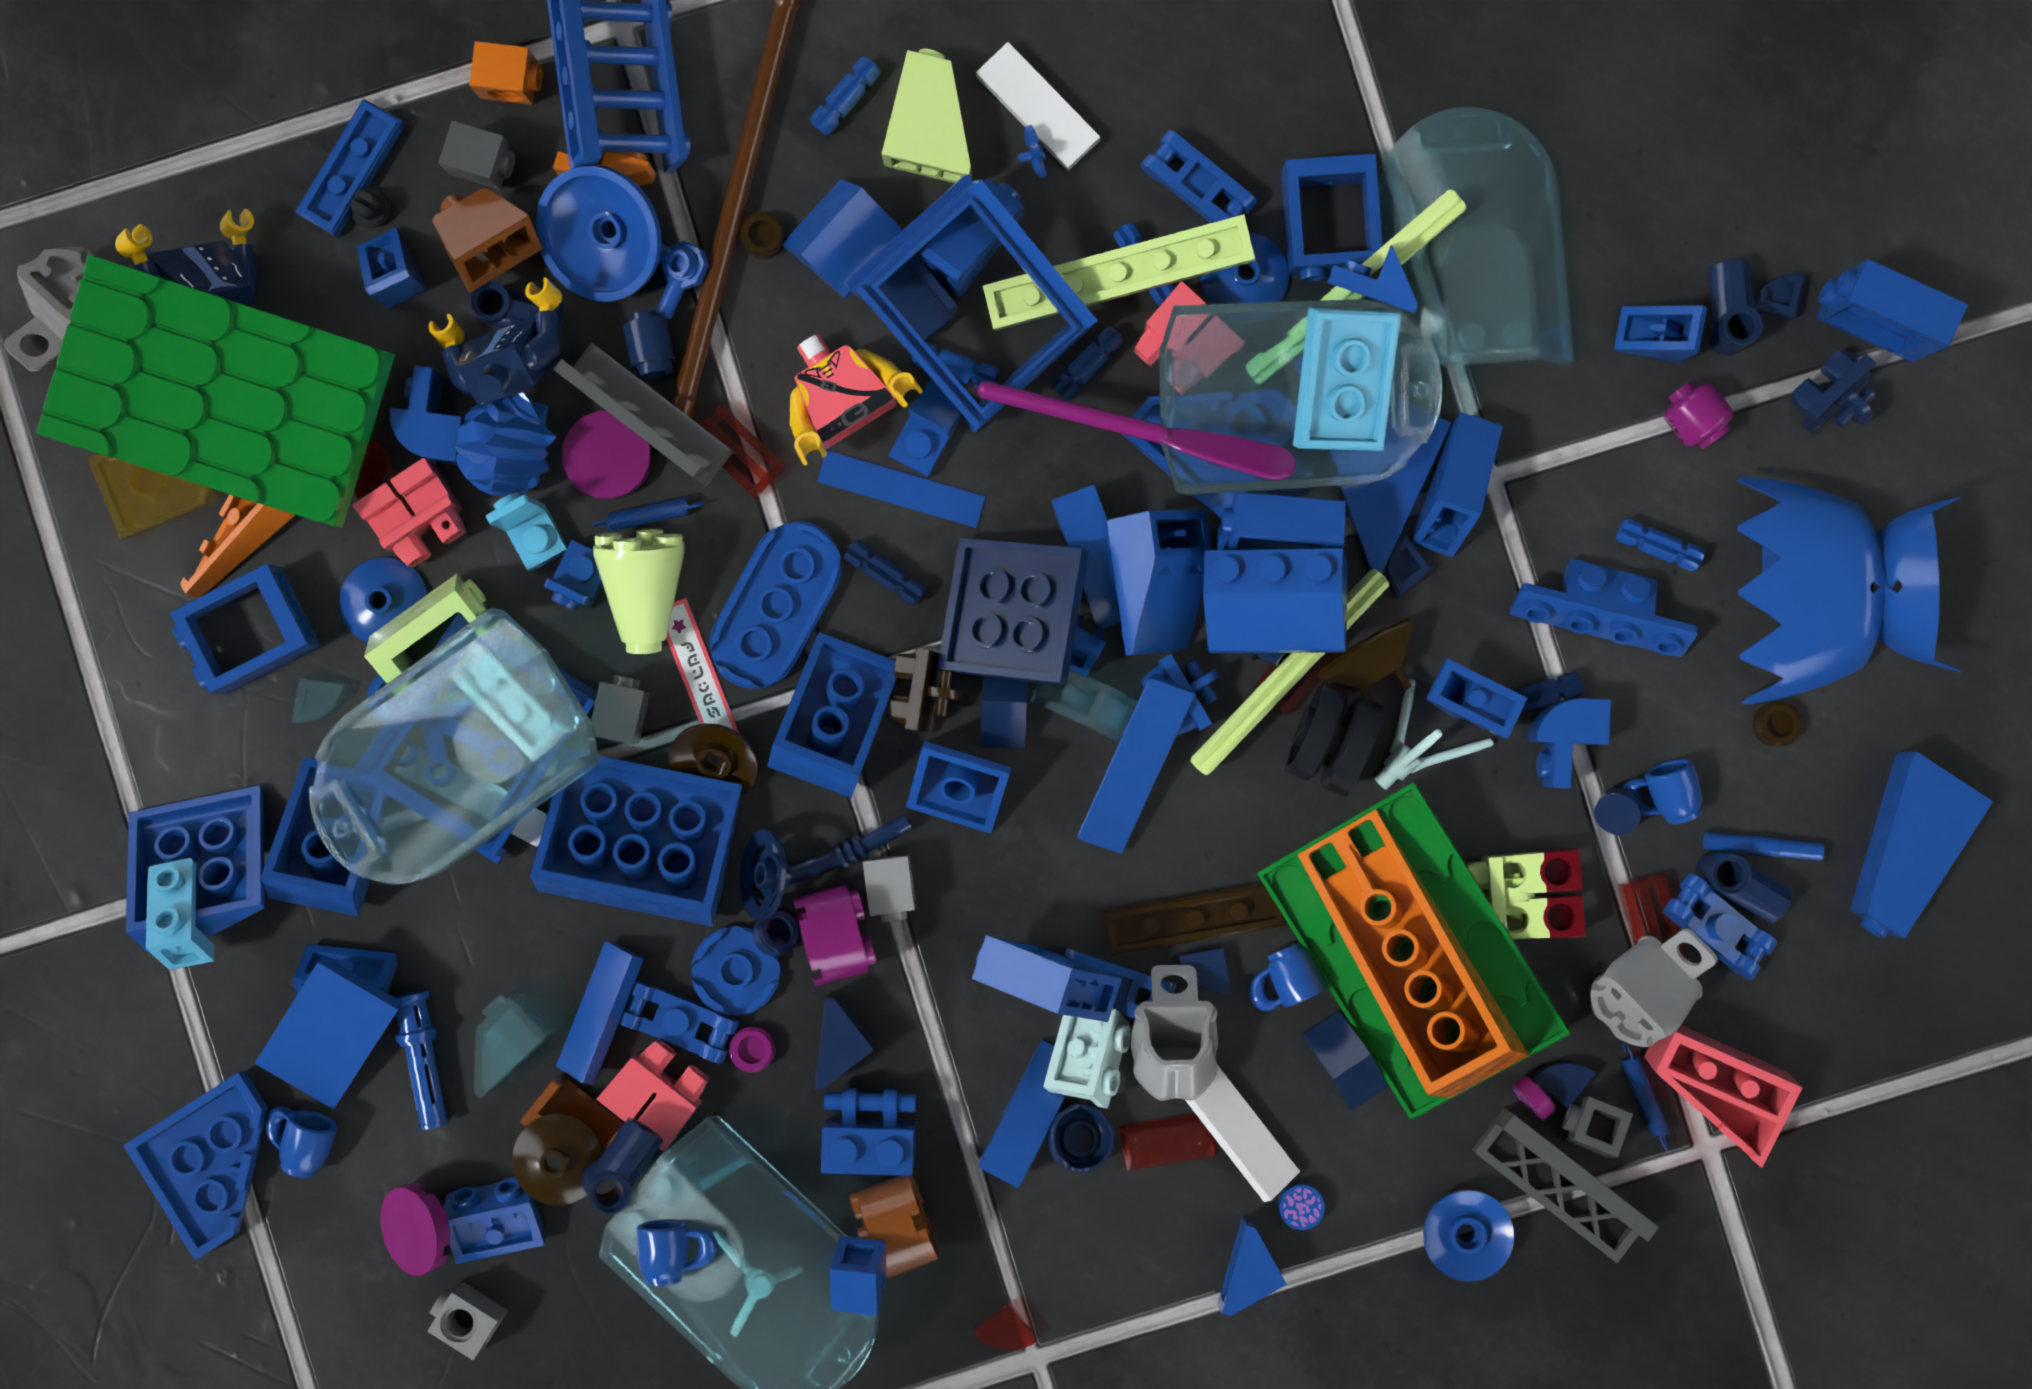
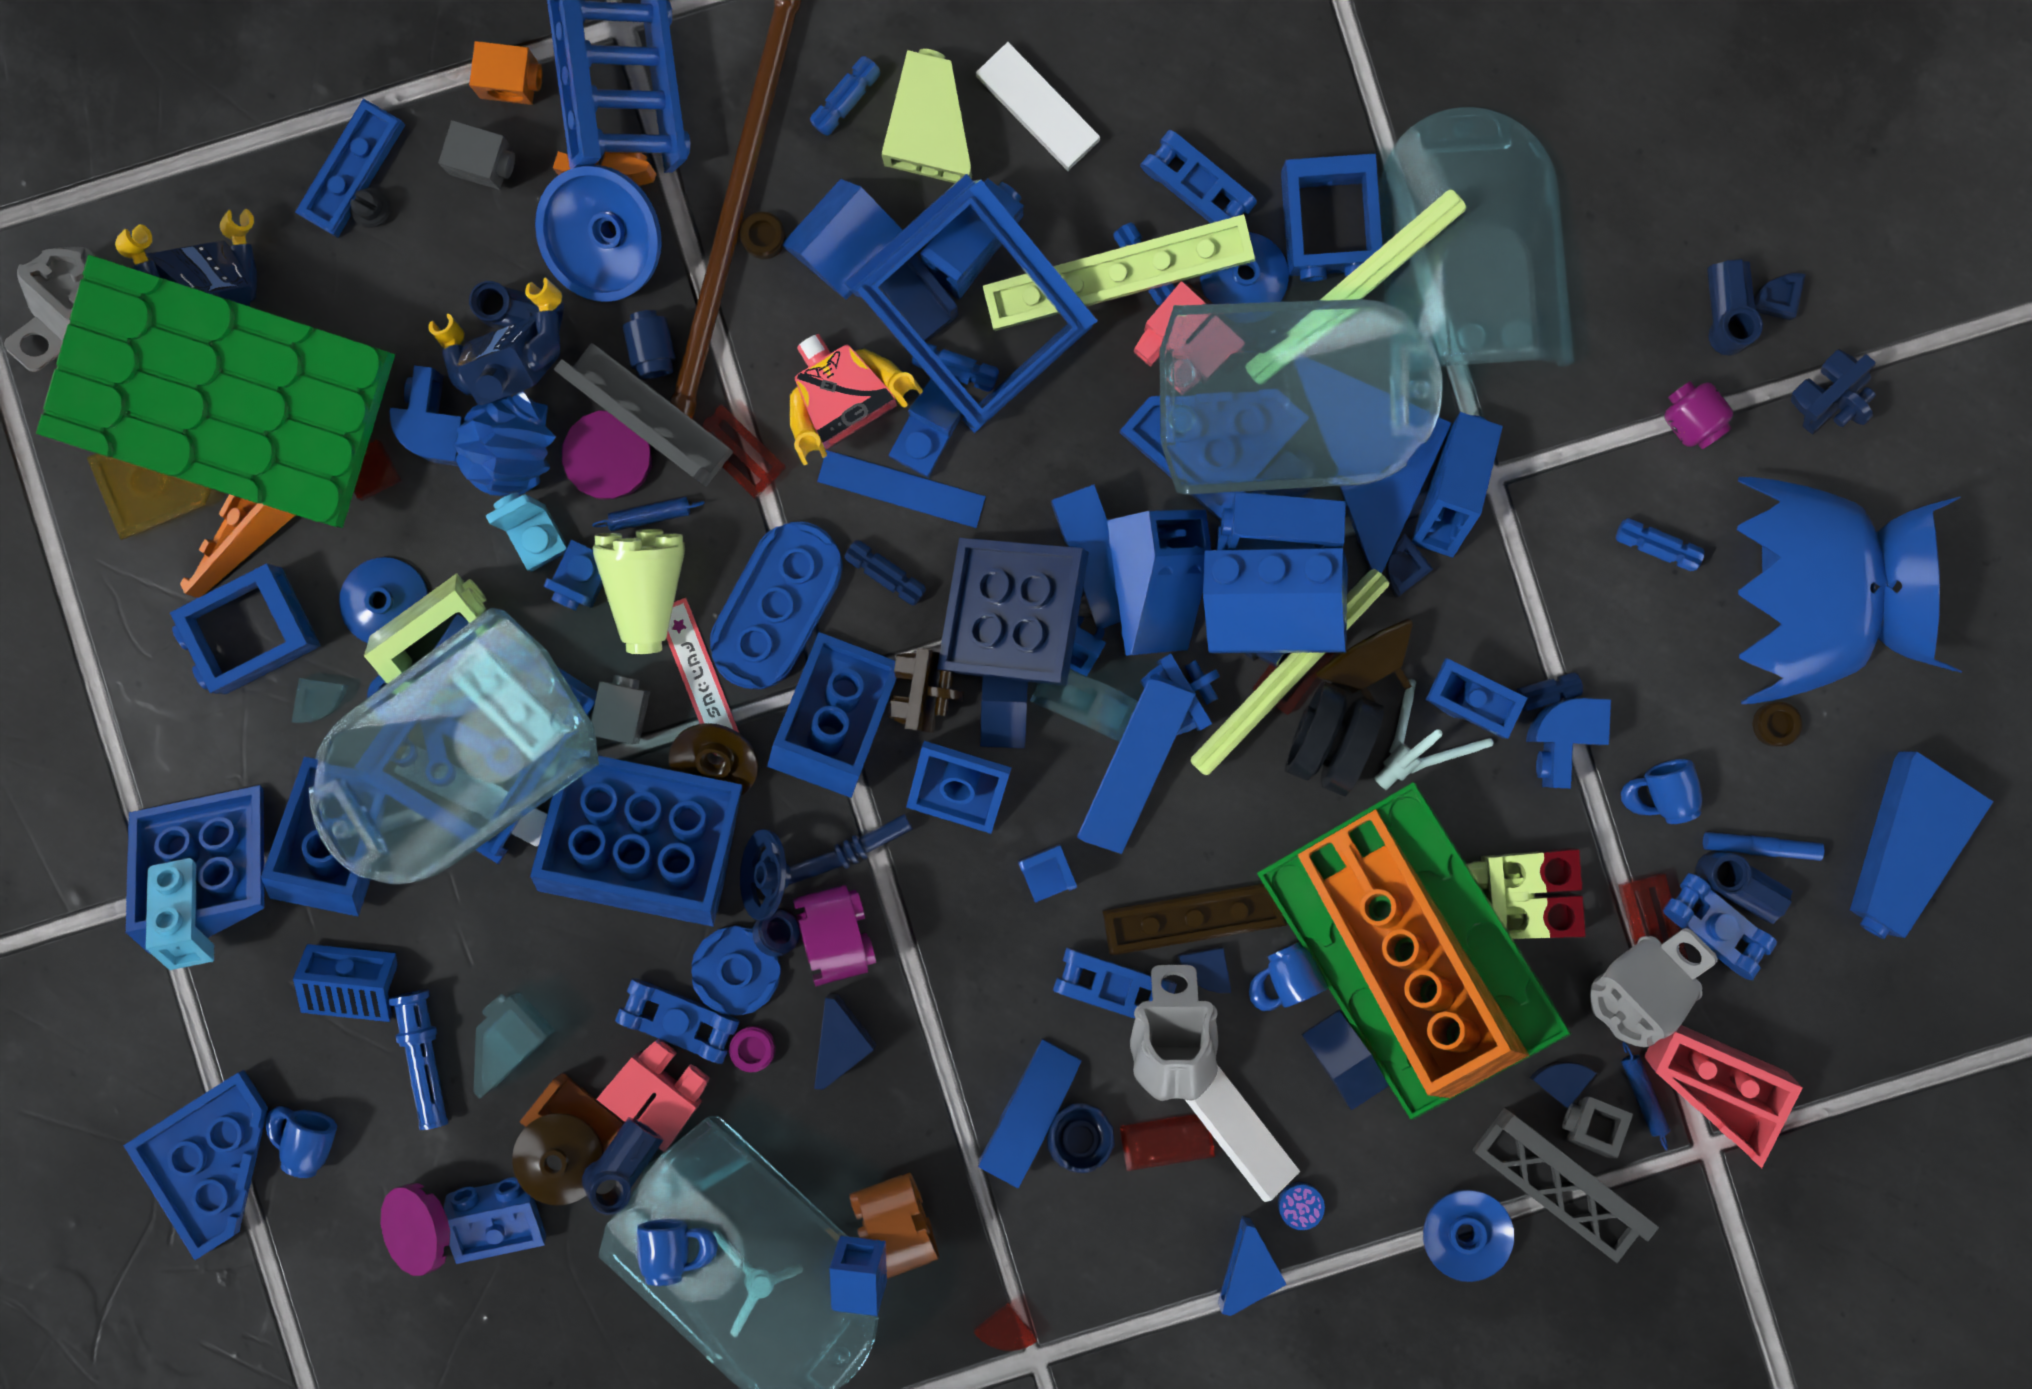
blue tile [255,956,403,1109] -> none
coral hips [352,458,467,568] -> none
blue slope [357,227,427,309] -> none
light grey brick [427,1282,508,1361] -> none
dark orange torso [432,188,542,292] -> none
blue tile [556,941,644,1085] -> none
blue piece [656,241,709,320] -> none
blue brick [821,1088,916,1176] -> none
light grey brick [863,854,917,923] -> none
window [972,935,1122,1022] -> none
magenta piece [977,381,1296,480] -> none
blue plant [1017,125,1048,178] -> none
light aqua bracket [1043,1009,1131,1108] -> none
dark blue axle [1052,326,1125,401] -> none
medium azure tile [1293,307,1401,451] -> none
blue slope [1327,245,1418,313] -> none
blue bracket [1510,558,1698,657] -> none
magenta tile [1512,1076,1555,1122] -> none
dark blue tile [1594,787,1643,835] -> none
blue slope [1614,305,1707,364] -> none
blue window [1816,259,1968,363] -> none
none -> blue panel [1018,844,1077,903]

